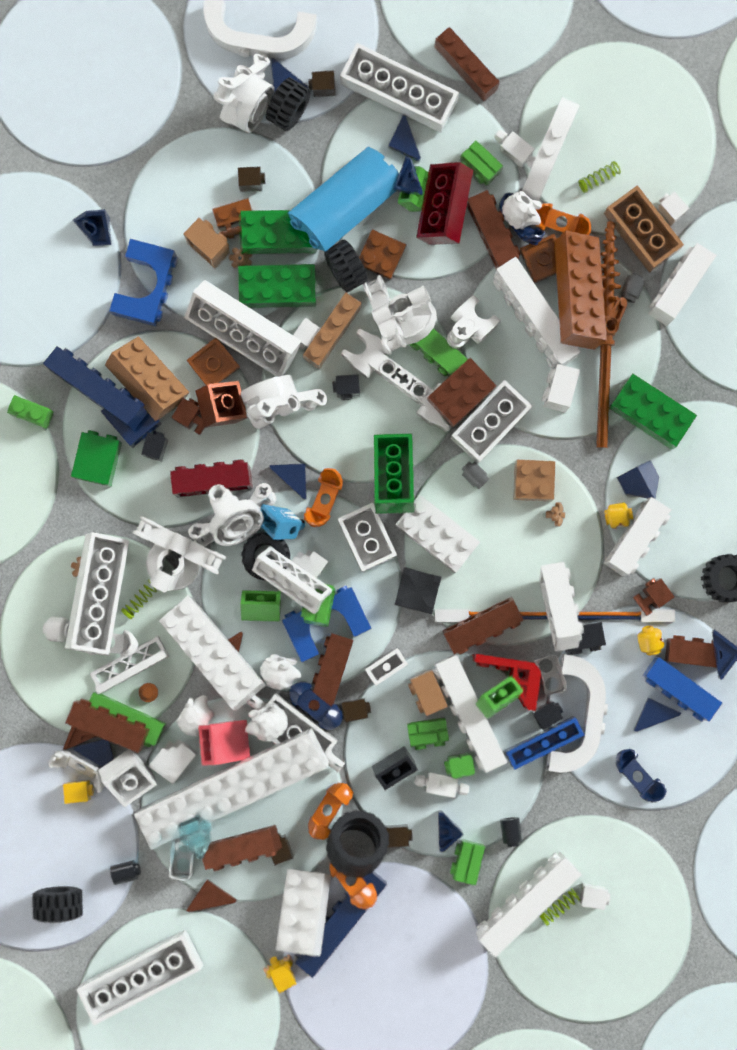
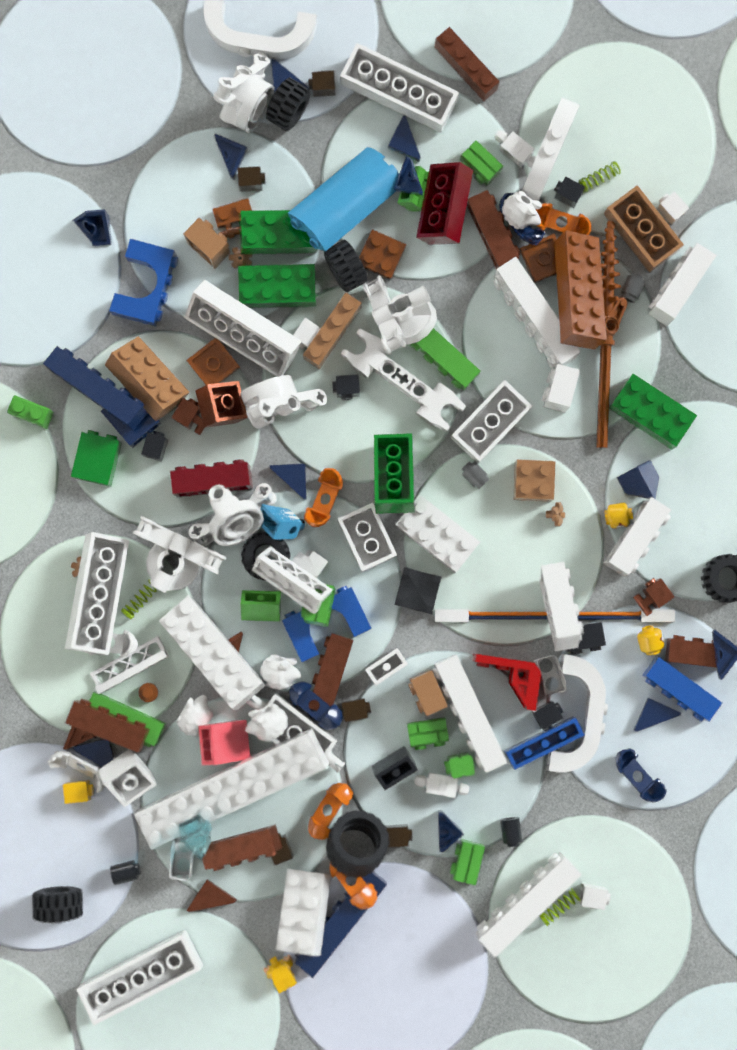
white head [43,616,70,642] -> none
white piece [149,740,198,784] -> none
copper brick [427,358,497,427] -> none
copper brick [443,597,524,654] -> none
white piece [446,295,501,349] -> none
bright green brick [476,676,523,719] -> none
none -> dark blue tile [214,134,247,180]
none -> black brick [554,176,585,208]

